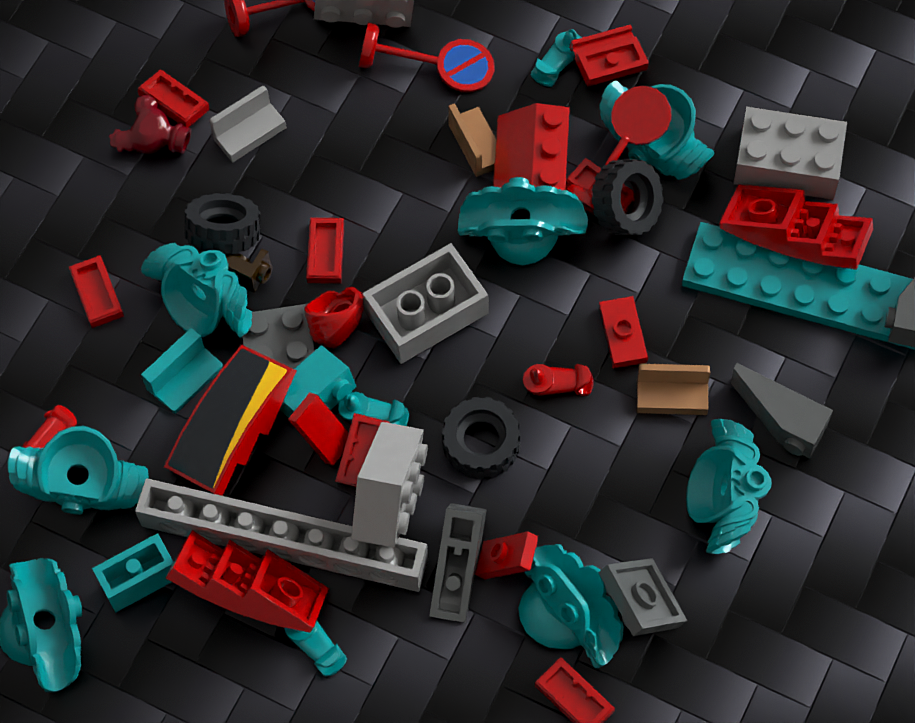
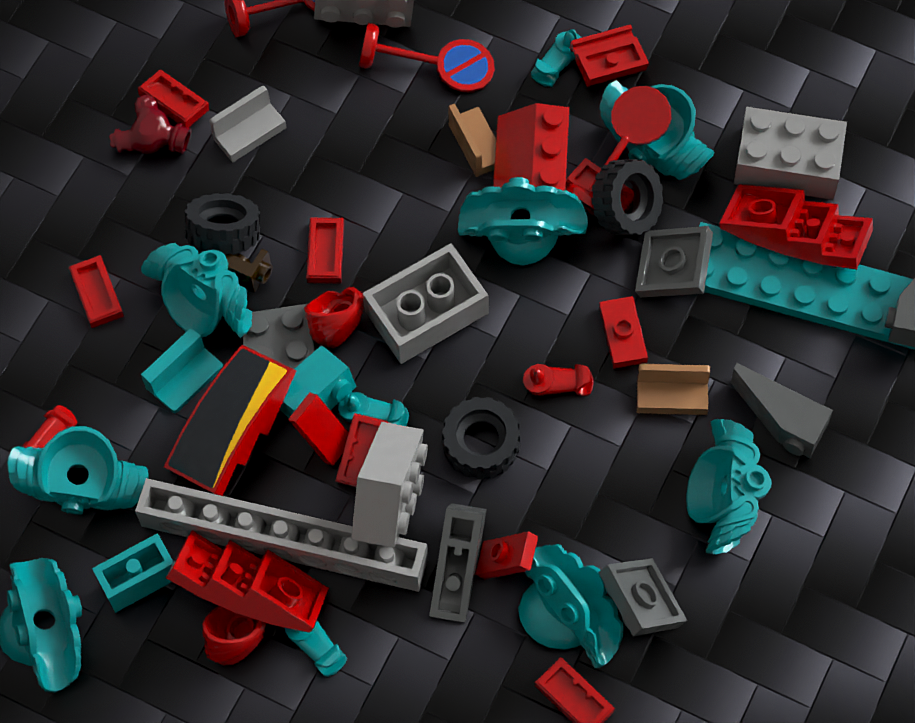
none -> red hair [202,606,266,665]
none -> dark grey plate [635,226,713,298]

